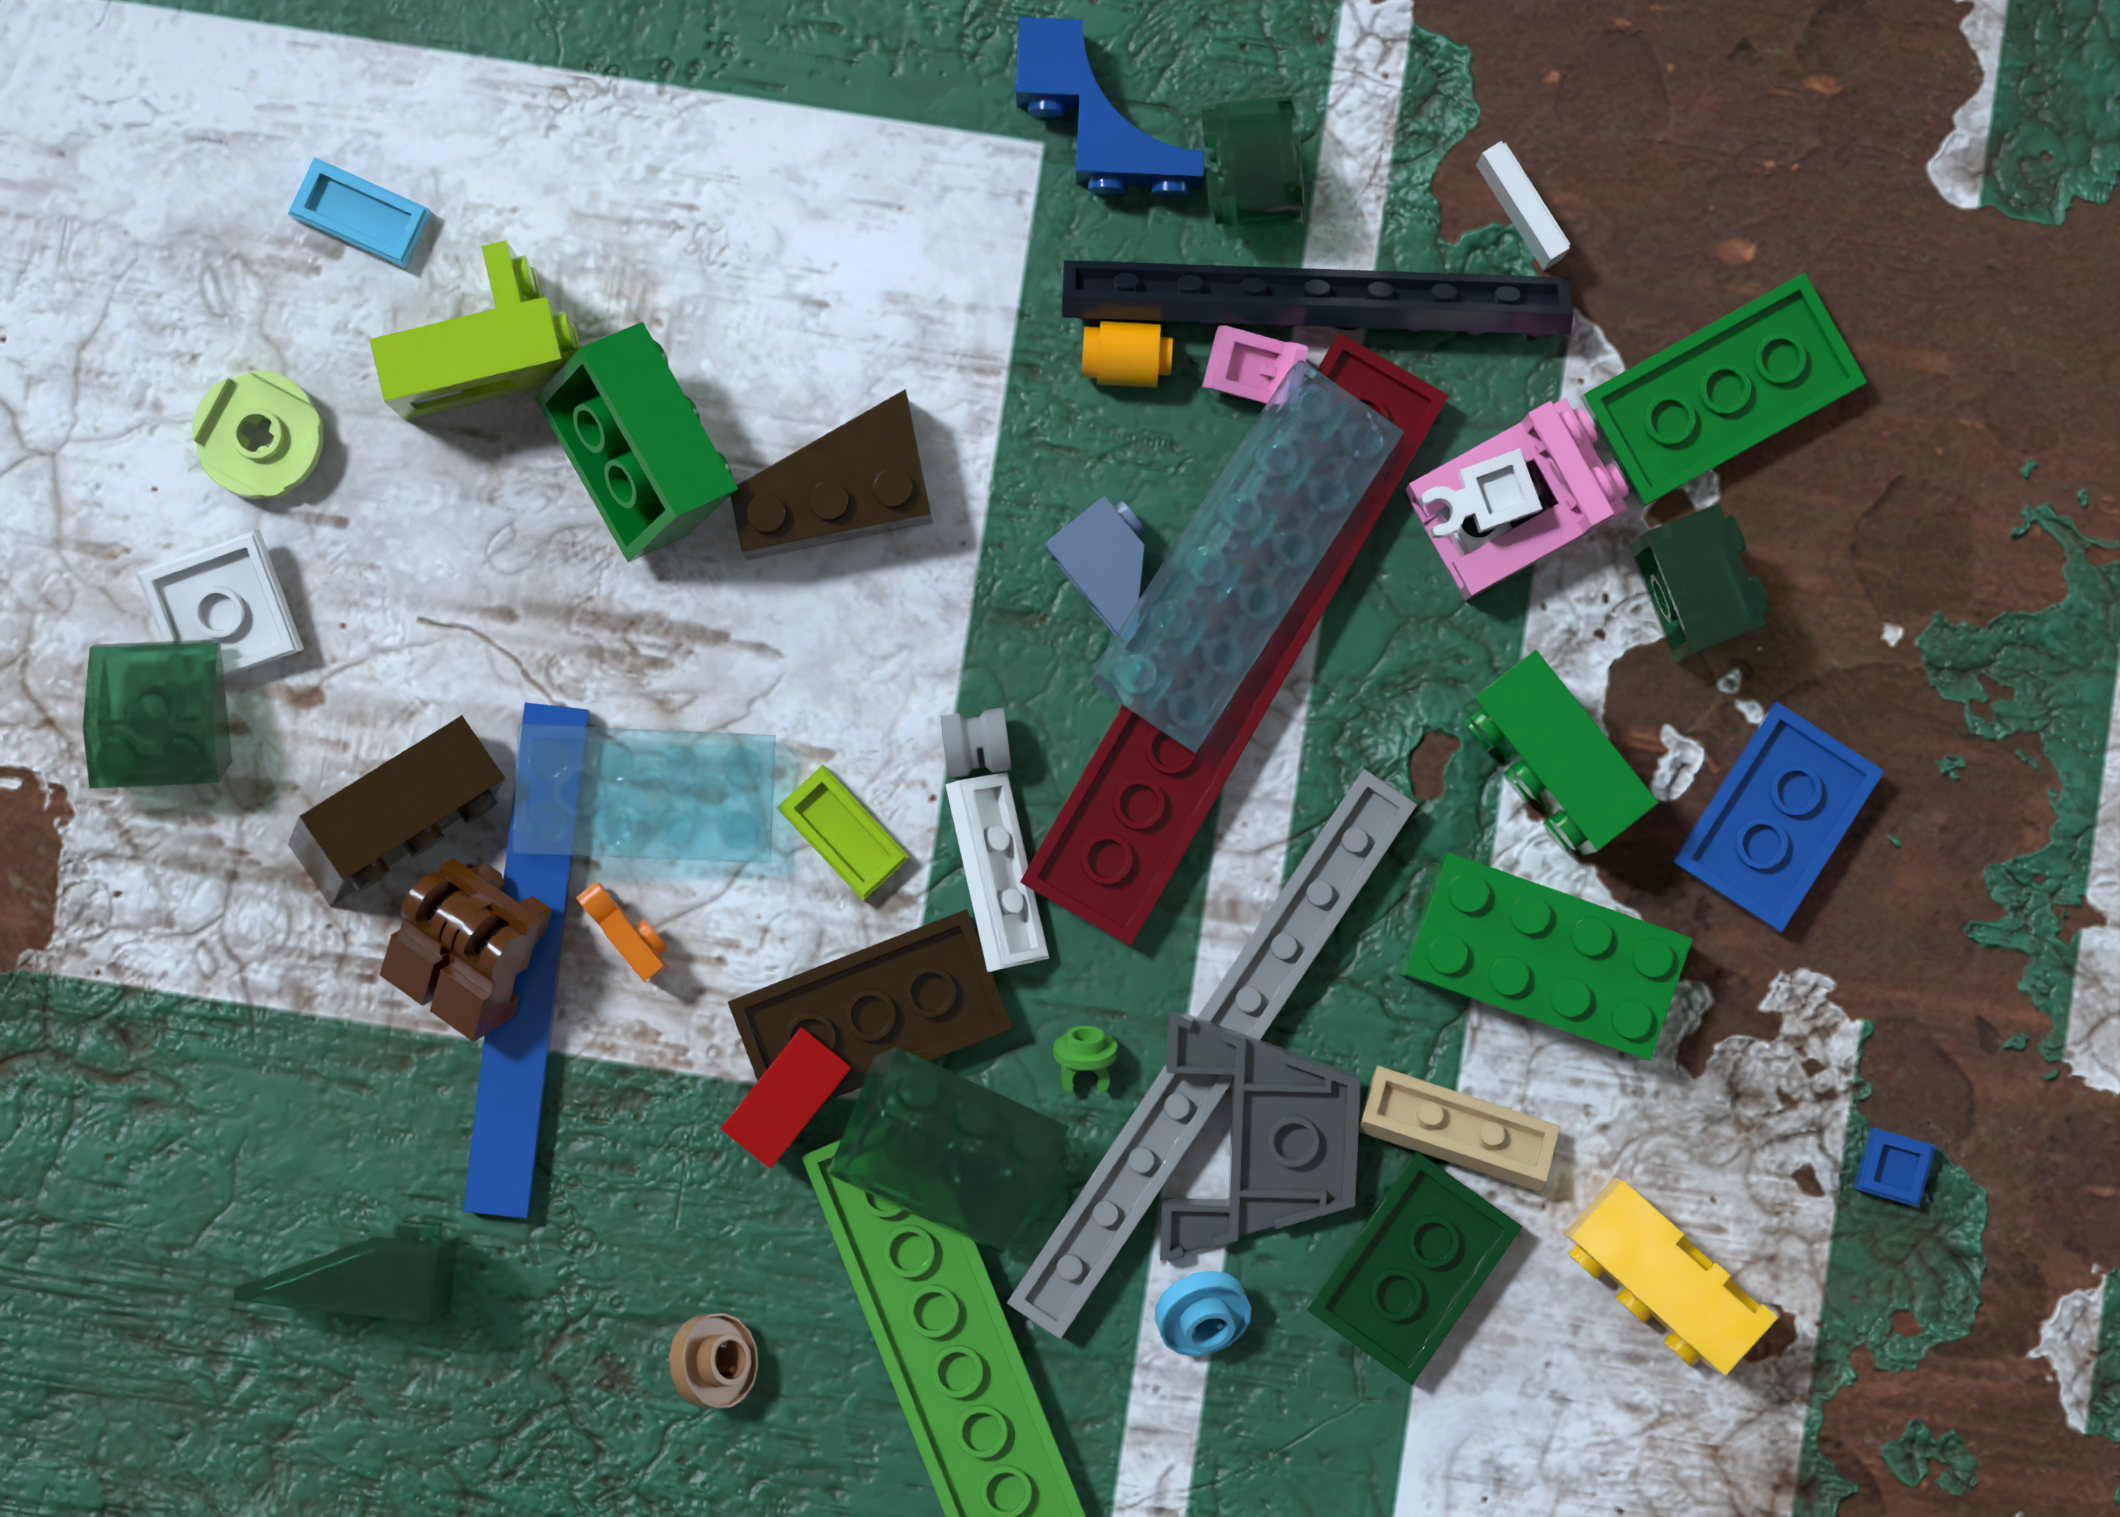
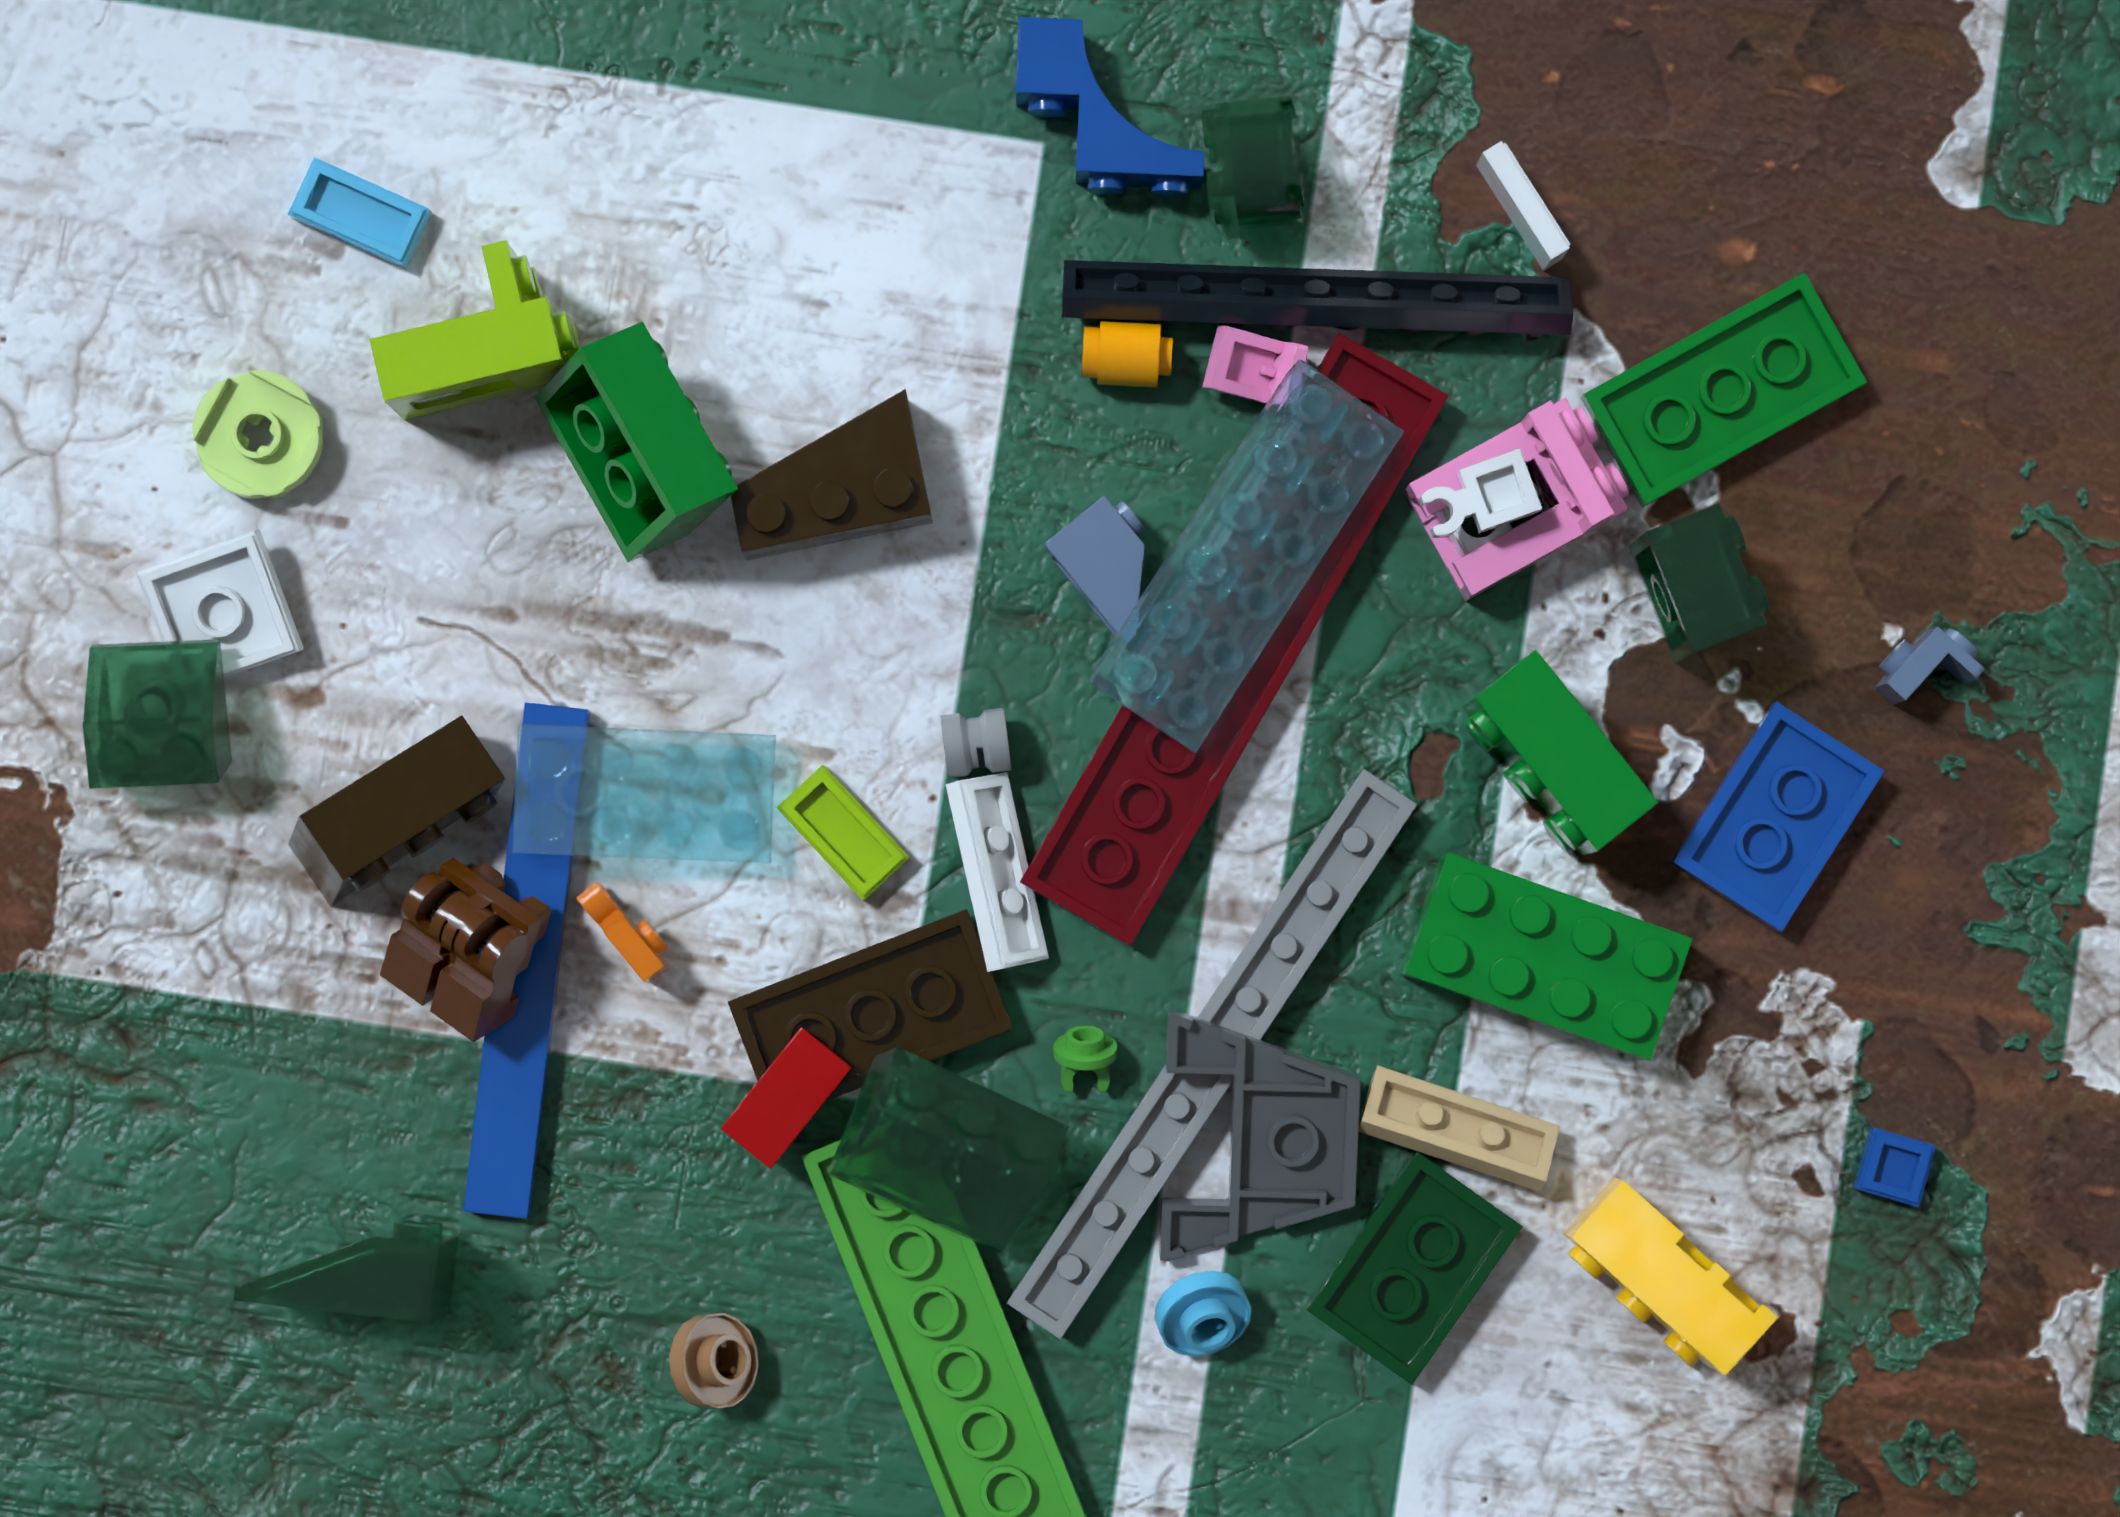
none -> sand blue bracket [1874,626,1985,705]

